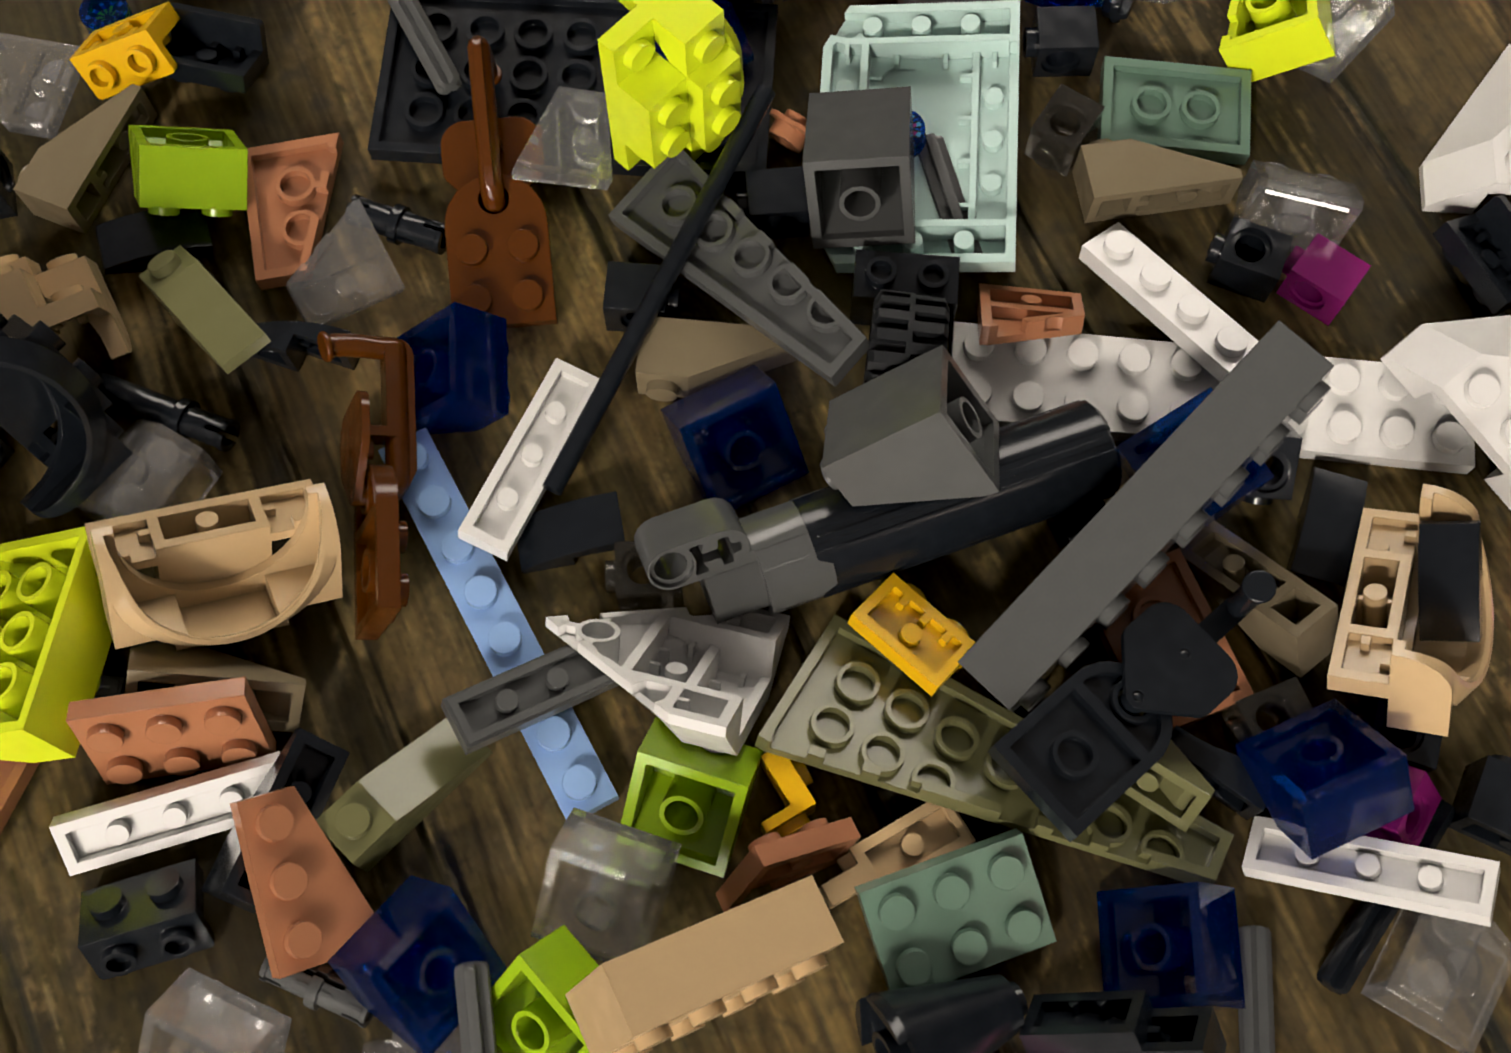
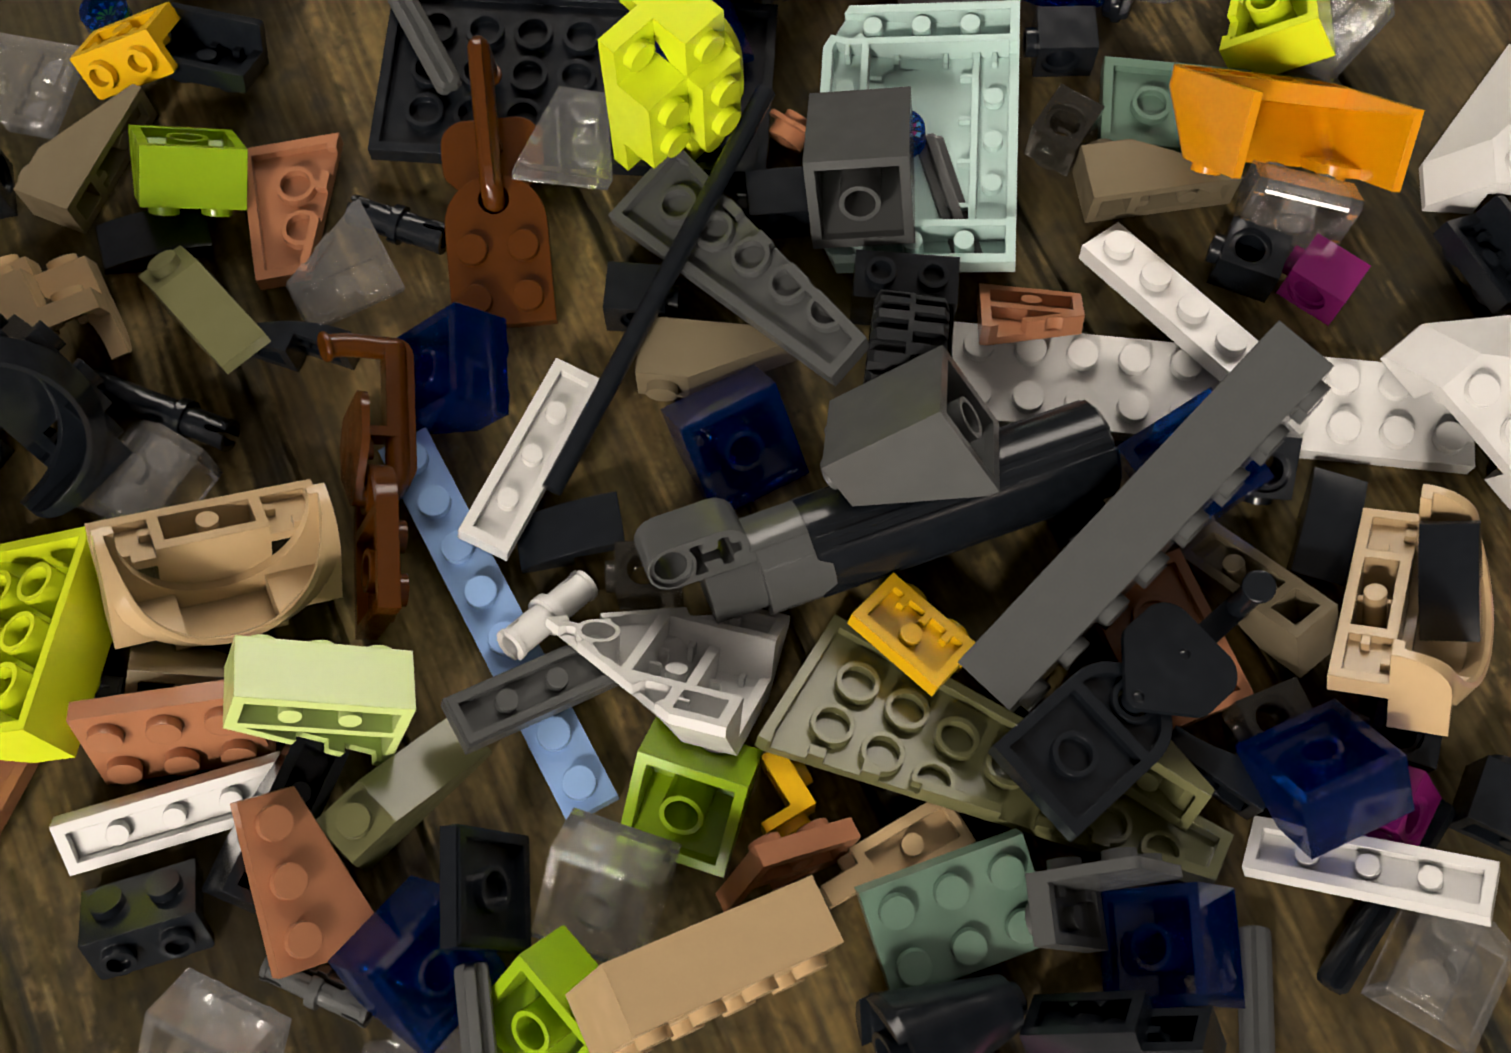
none -> yellowish green wedge [223,634,416,766]
none -> black tile [440,824,531,954]
none -> white pin [497,570,598,661]
none -> dark grey bracket [1025,847,1183,953]
none -> light orange windscreen [1169,64,1425,193]

